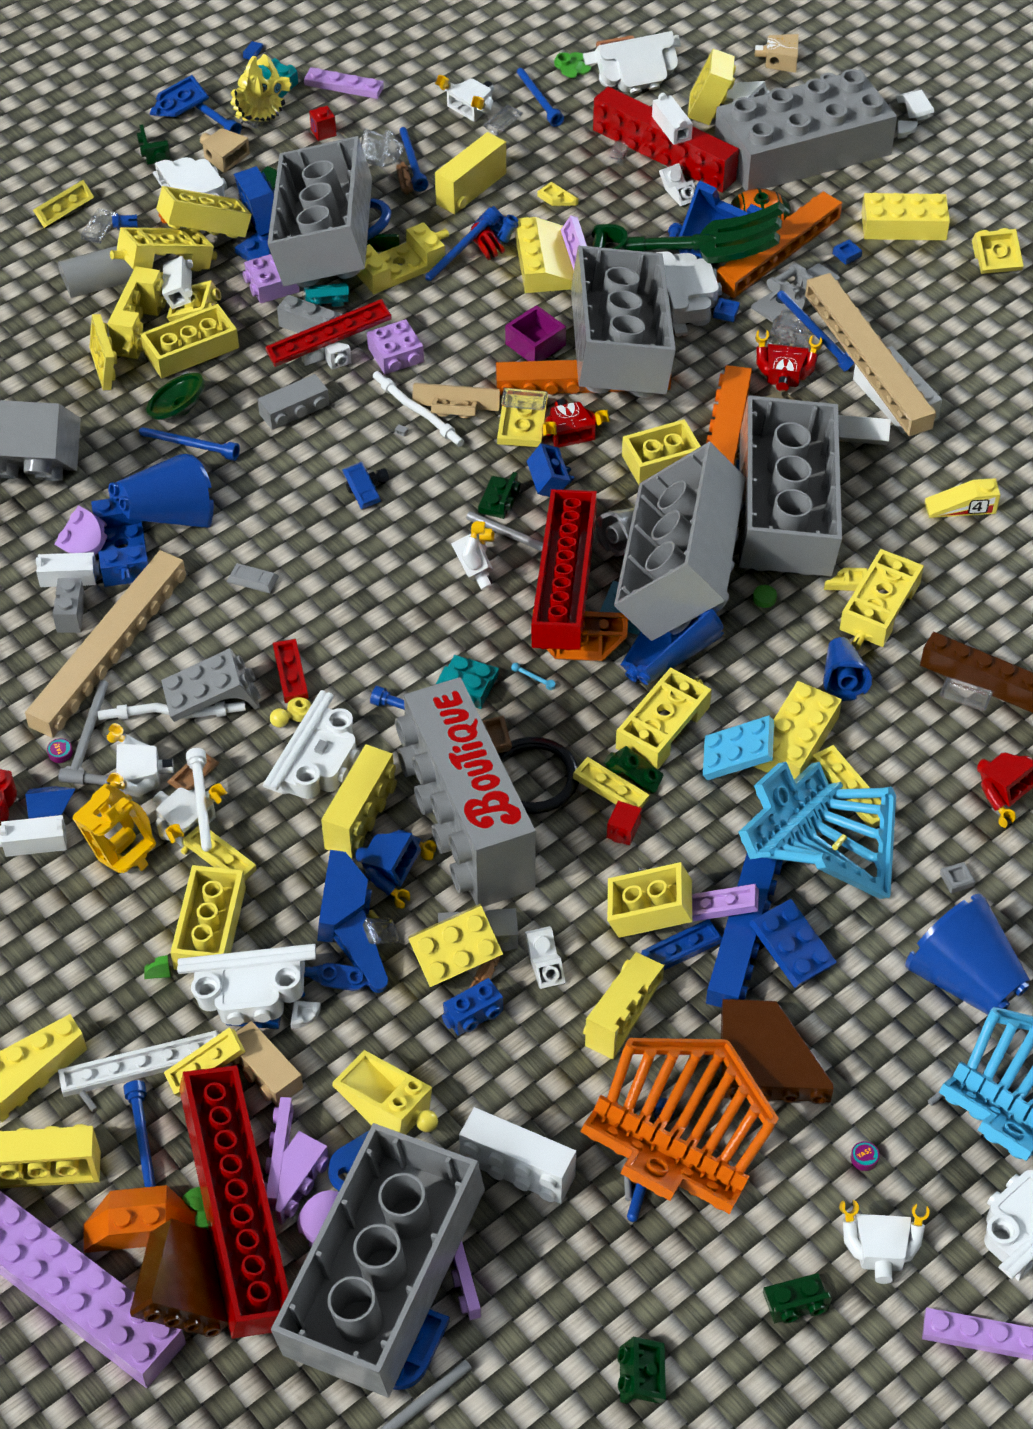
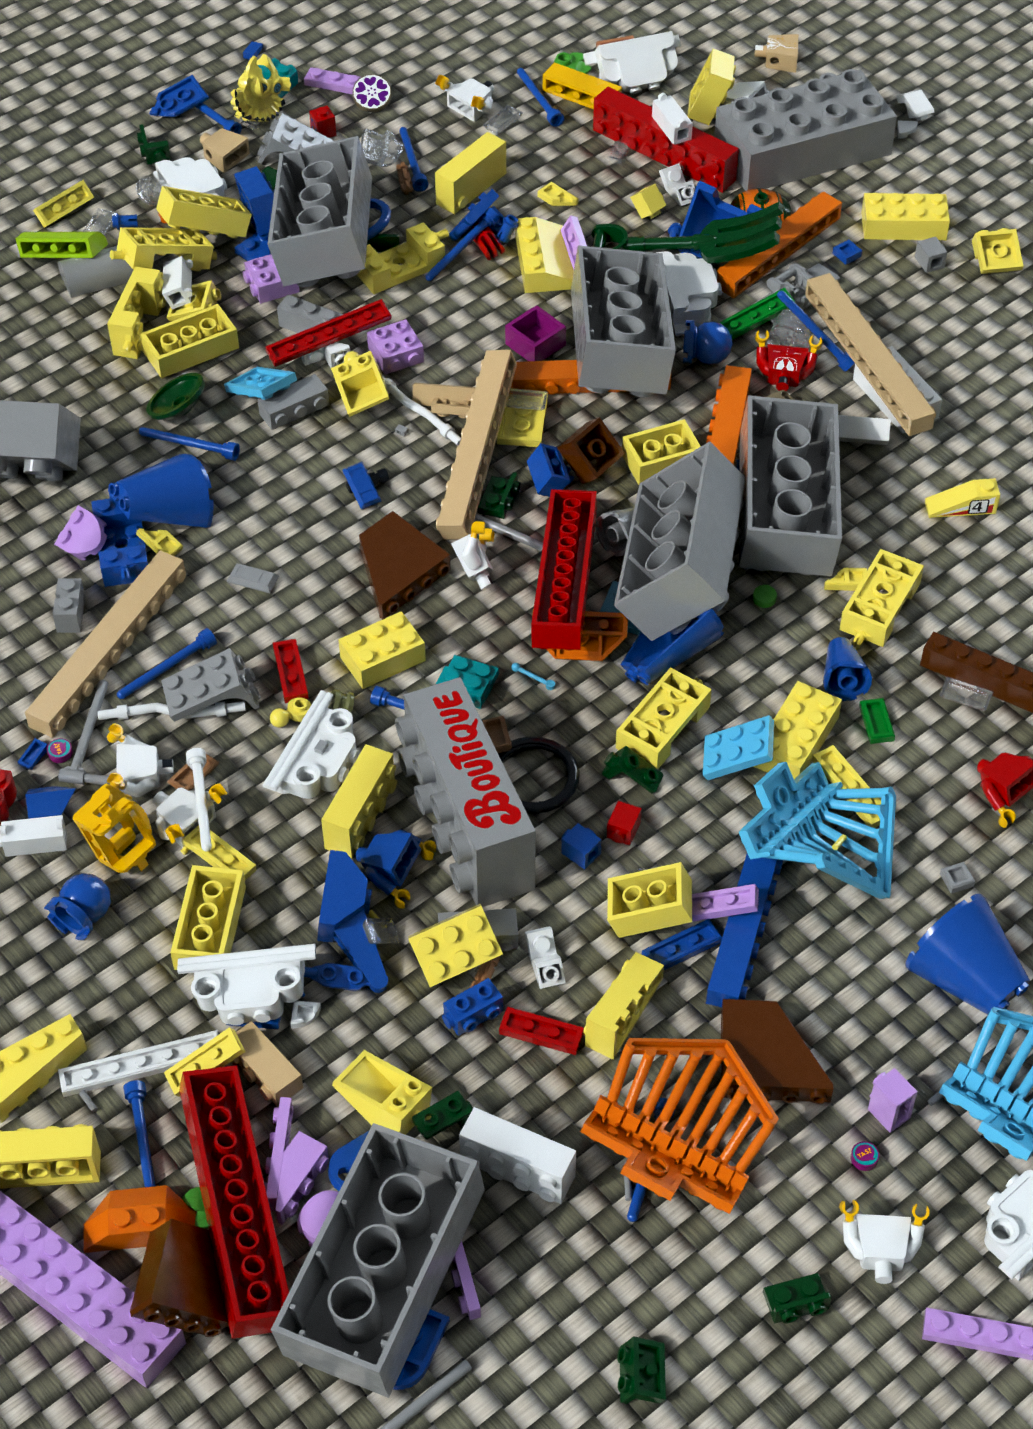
white brick [36,552,101,587] -> none
light yellow plate [89,314,117,390] -> none
bright green tile [144,955,171,979] -> none
teal plate [304,283,349,307] -> none
red torso [542,398,610,448] -> none
light yellow plate [573,757,649,808] -> none
blue plate [713,298,740,322] -> none
blue plate [749,899,837,988] -> none
none -> lime brick [15,232,108,258]
none -> blue piece [18,738,48,770]
none -> blue tile [44,873,111,940]
none -> blue piece [117,628,217,699]
none -> clear plate [136,175,162,206]
none -> light yellow tile [136,528,183,556]
none -> medium azure plate [224,366,297,400]
none -> light grey bracket [257,113,334,164]
none -> olive wheel [328,689,354,713]
none -> light yellow slope [331,351,390,417]
none -> light yellow brick [338,611,426,689]
none -> tile [353,74,391,112]
none -> reddish brown slope [359,511,451,620]
none -> dark green bracket [412,1091,473,1140]
none -> tan brick [436,350,517,540]
none -> blue container [449,189,499,241]
none -> red plate [499,1007,584,1055]
none -> yellow brick [542,62,622,109]
none -> reddish brown brick [557,417,625,484]
none -> blue brick [561,823,602,870]
none -> light yellow brick [630,184,666,219]
none -> blue tile [683,320,733,365]
none -> green tile [719,288,796,340]
none -> green tile [859,698,895,744]
none -> lavender brick [868,1068,918,1133]
none -> light grey brick [915,236,947,273]

